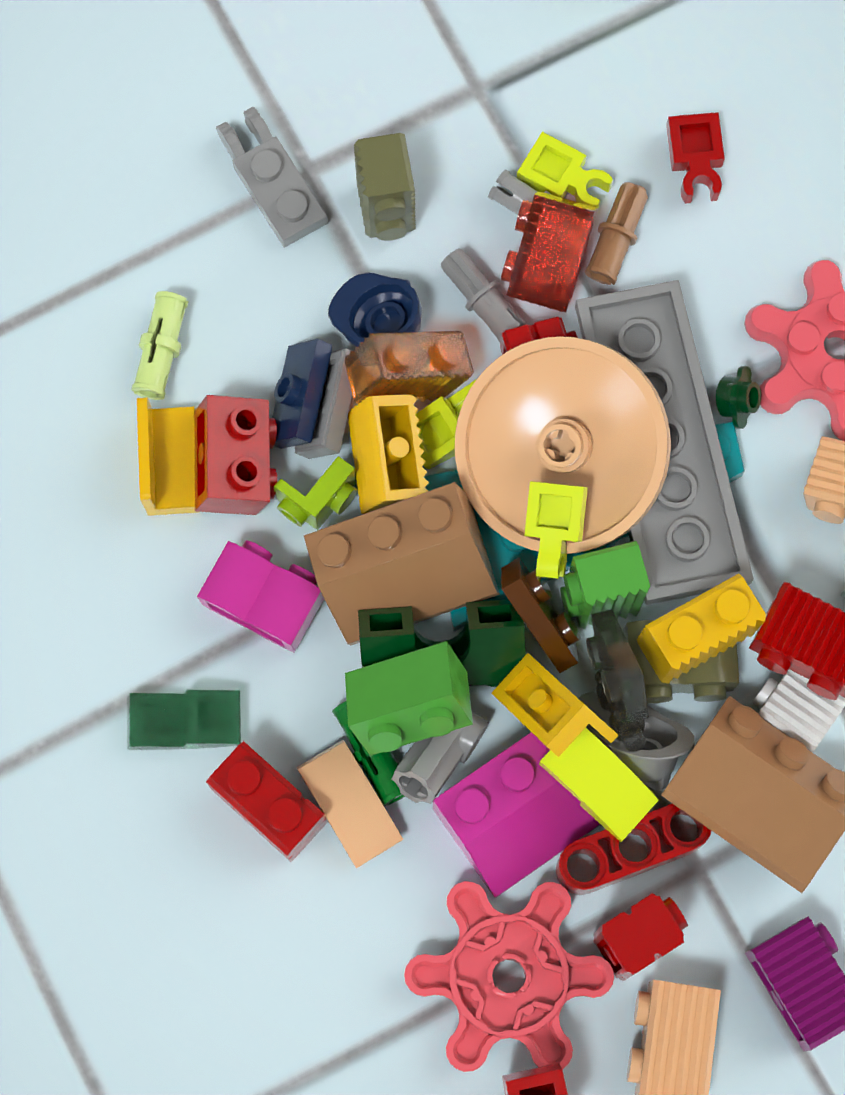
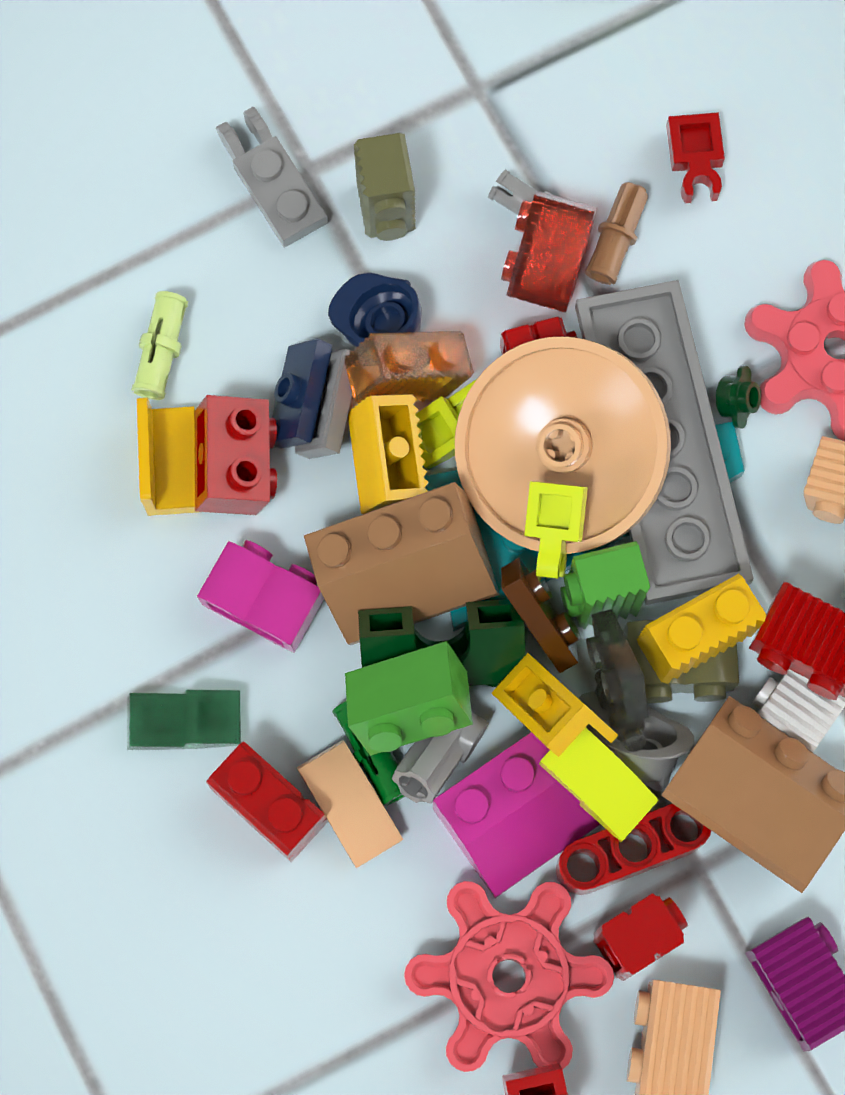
lime bracket [274,456,358,531] -> none
light grey axle [441,249,527,342] -> none
neon yellow plate [516,132,613,213] -> none

